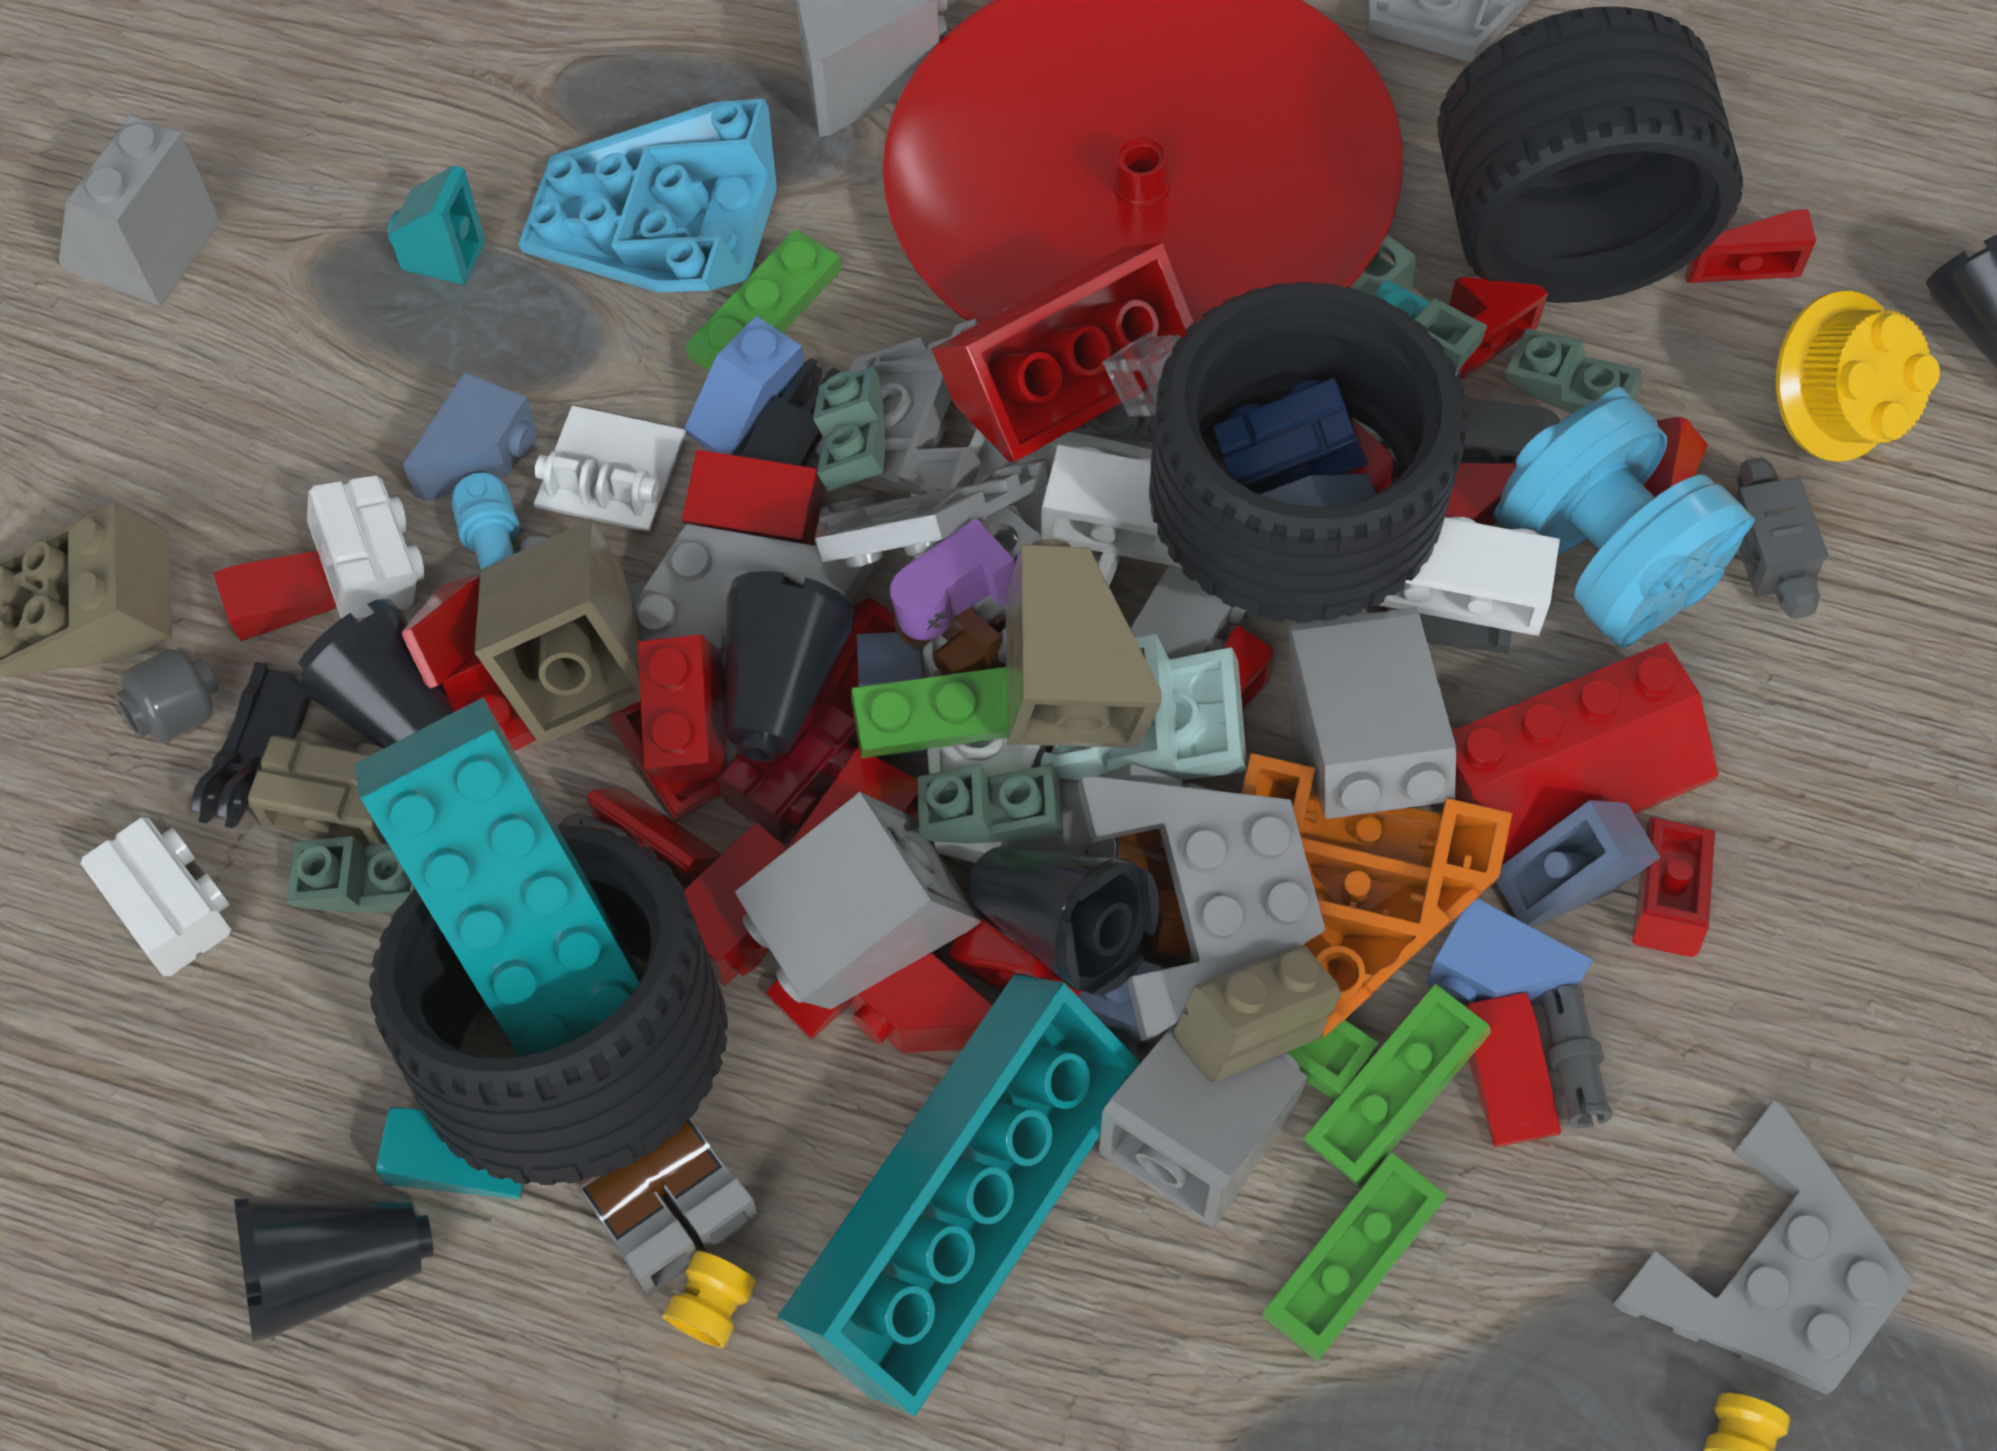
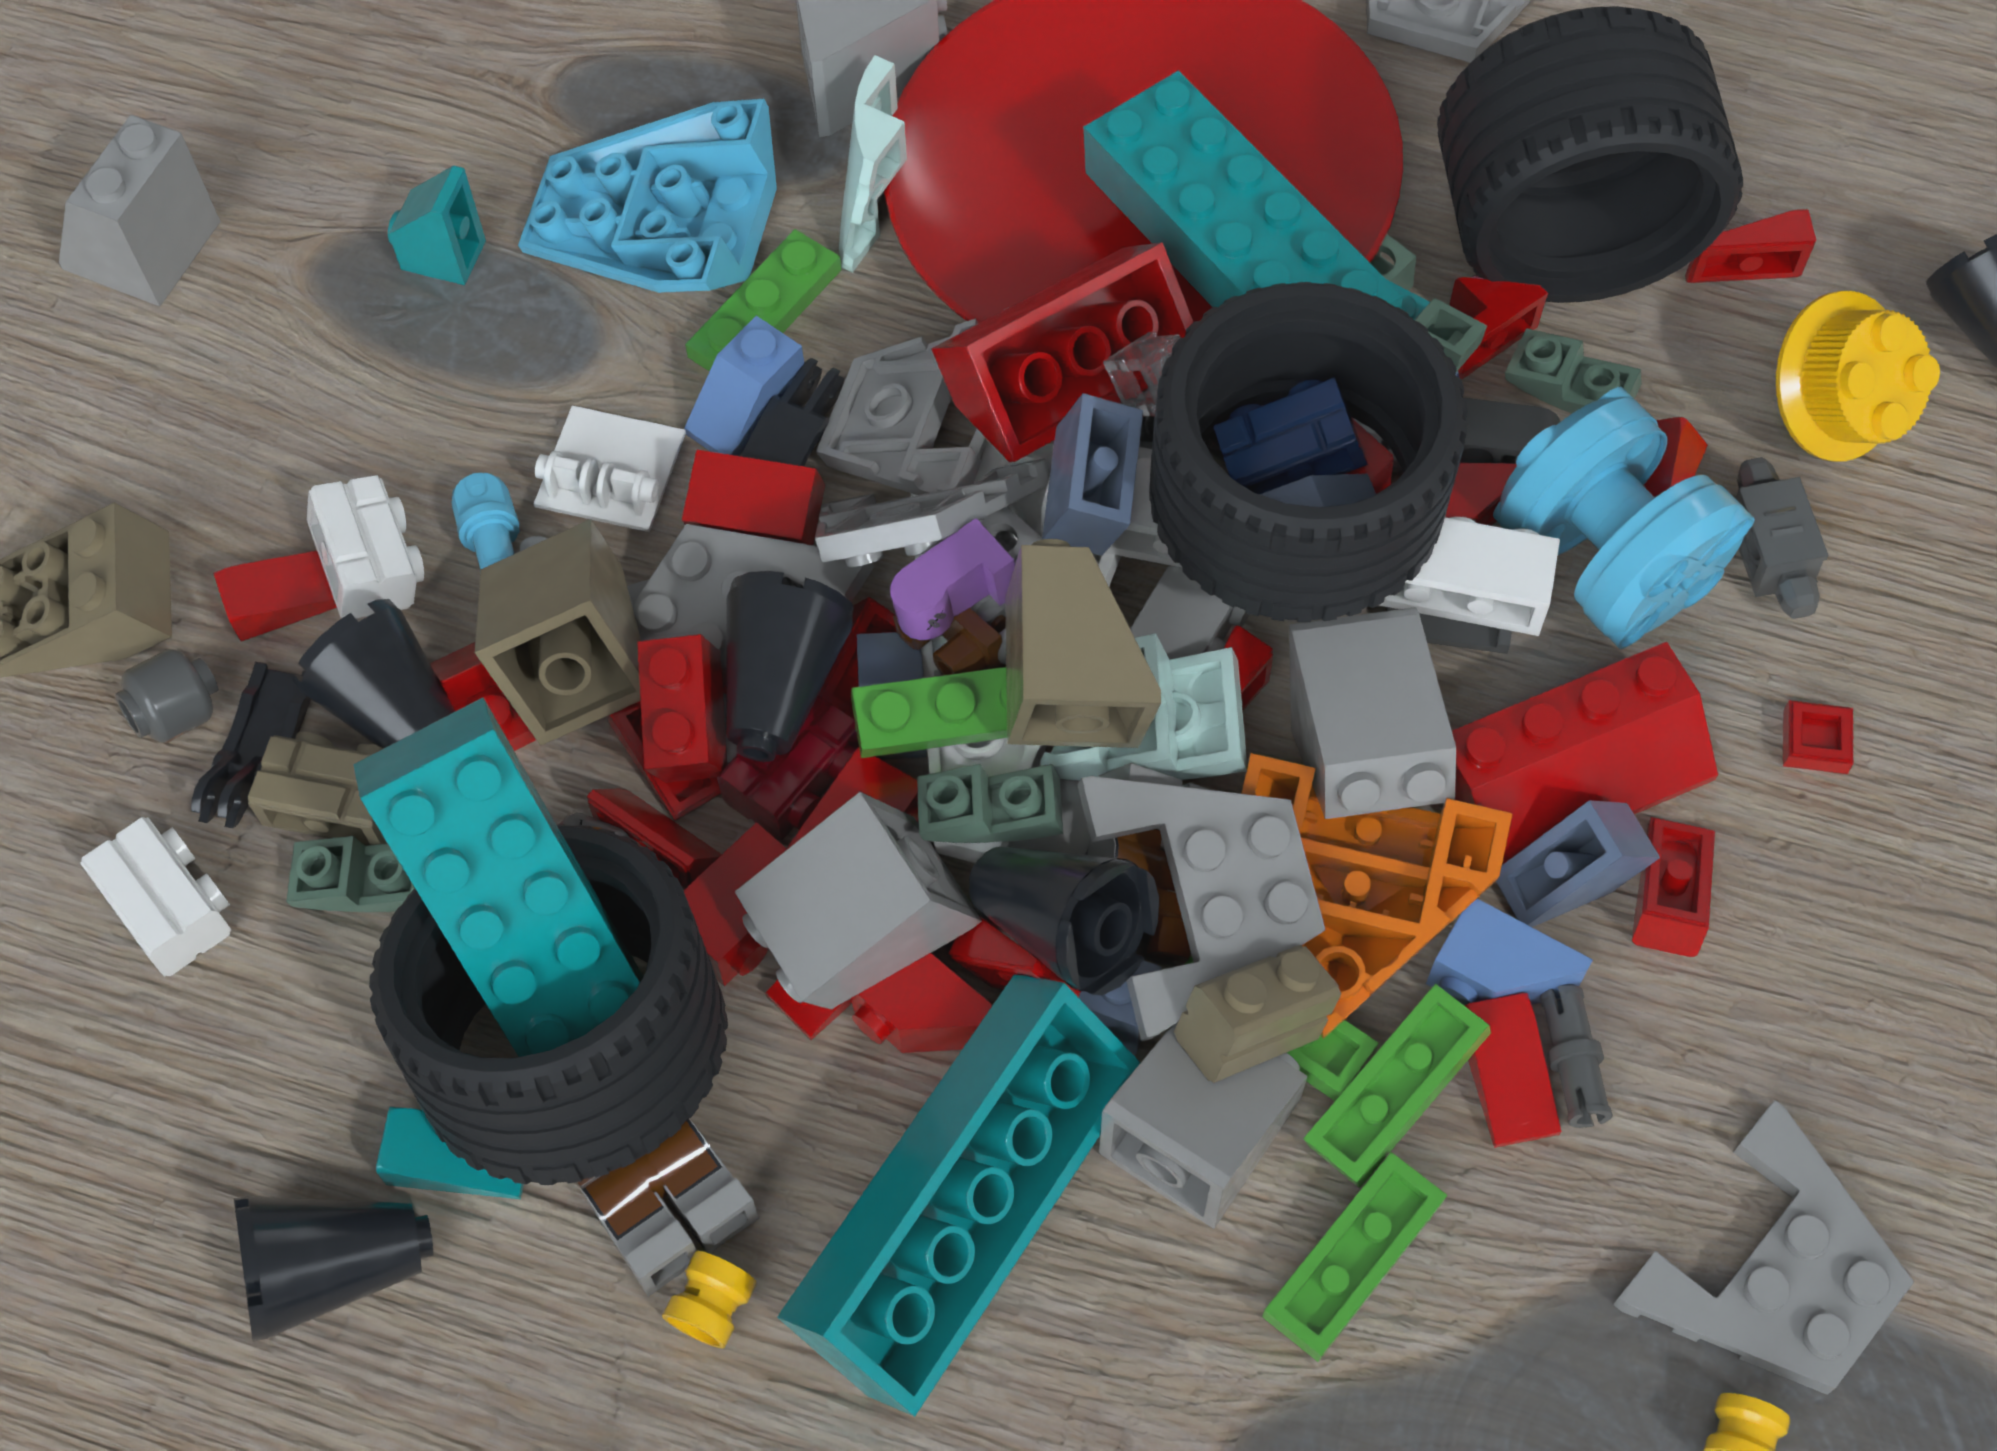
red slope [402,574,480,689] -> none
sand blue slope [403,372,537,501] -> none
sand green slope [813,366,885,492] -> none
none -> light aqua slope [839,55,907,273]
none -> sand blue brick [1042,393,1143,556]
none -> teal brick [1083,70,1403,309]
none -> red tile [1783,700,1854,774]

